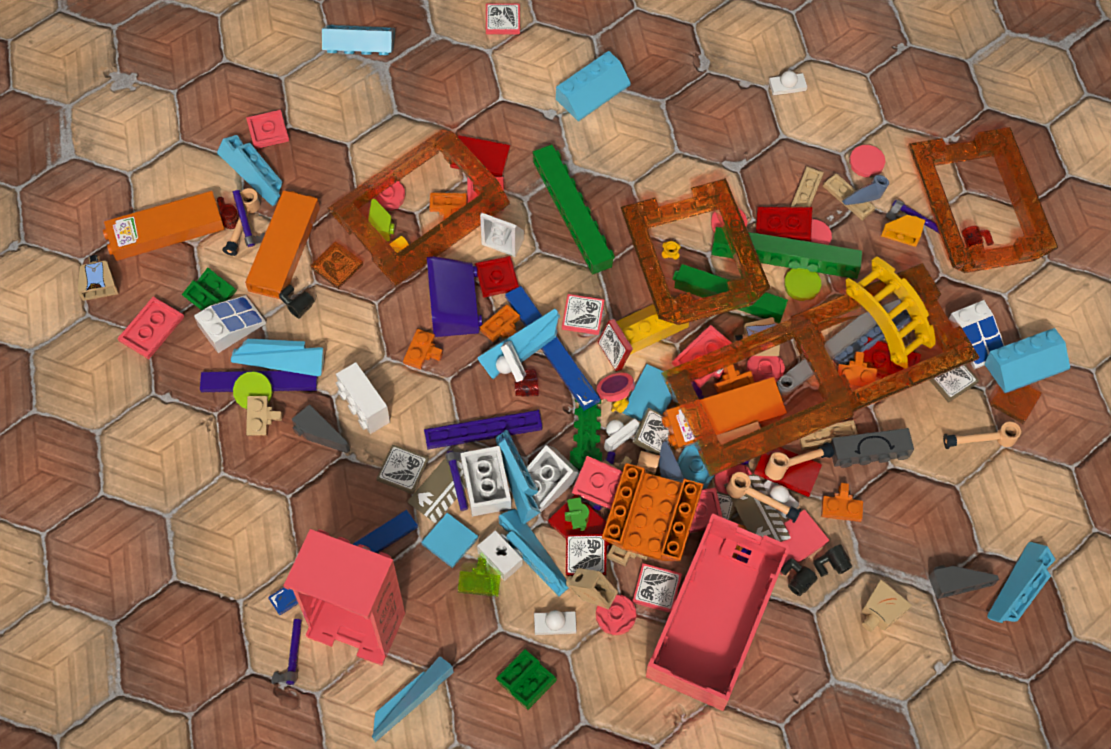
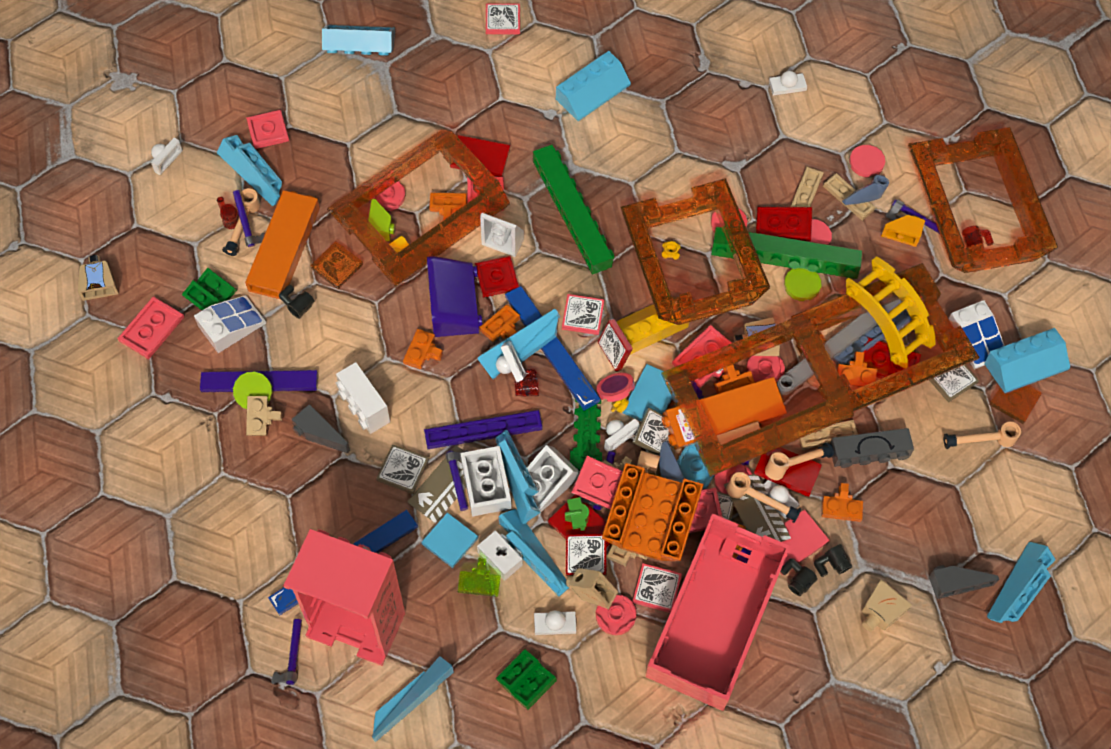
orange brick [103,191,225,261] -> none
medium azure wedge [231,339,324,376] -> none
green brick [673,264,788,324] -> none
none -> white tile [151,138,183,175]

